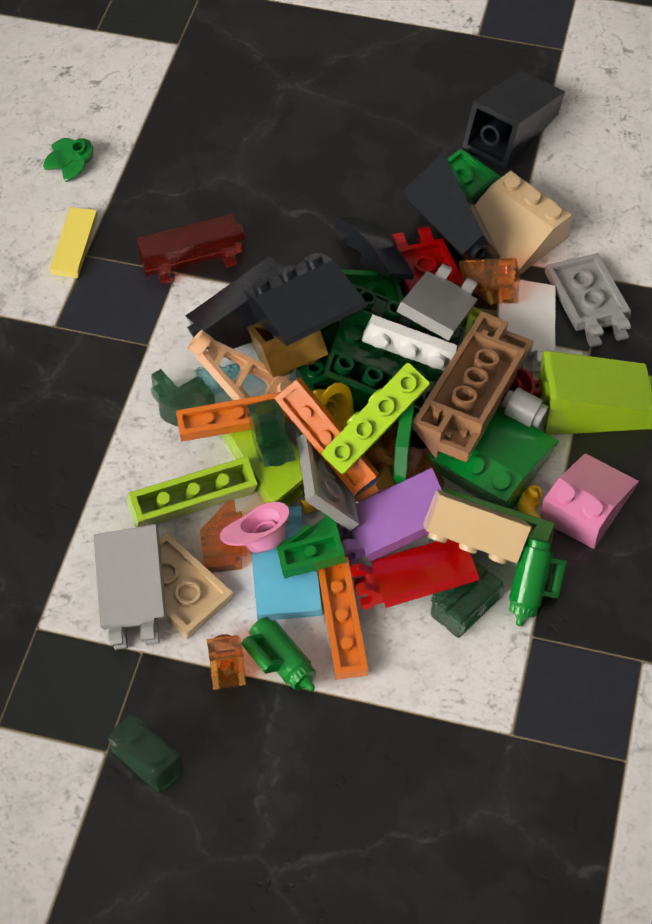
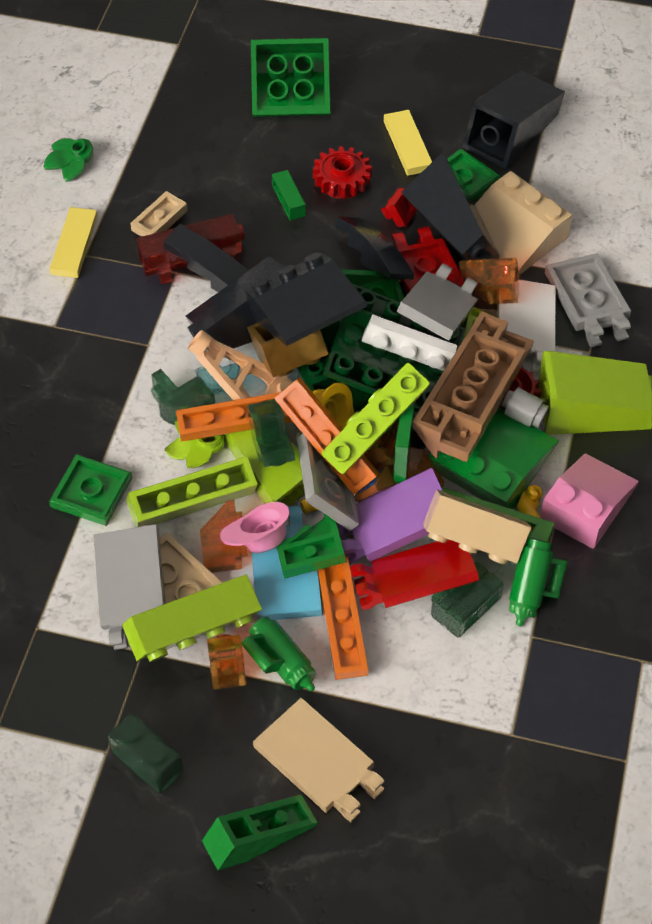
none -> green tile [49,454,132,526]
none -> lime brick [122,574,262,662]
none -> tan plate [130,191,188,243]
none -> black slope [164,224,249,292]
none -> lime plate [165,421,225,468]
none -> green slope [202,795,318,870]
none -> green slope [251,38,330,117]
none -> tan tile [253,698,384,822]
none -> green piece [272,170,306,221]
none -> red gear [313,146,372,198]
none -> red tile [381,188,417,227]
none -> light yellow tile [384,110,432,176]

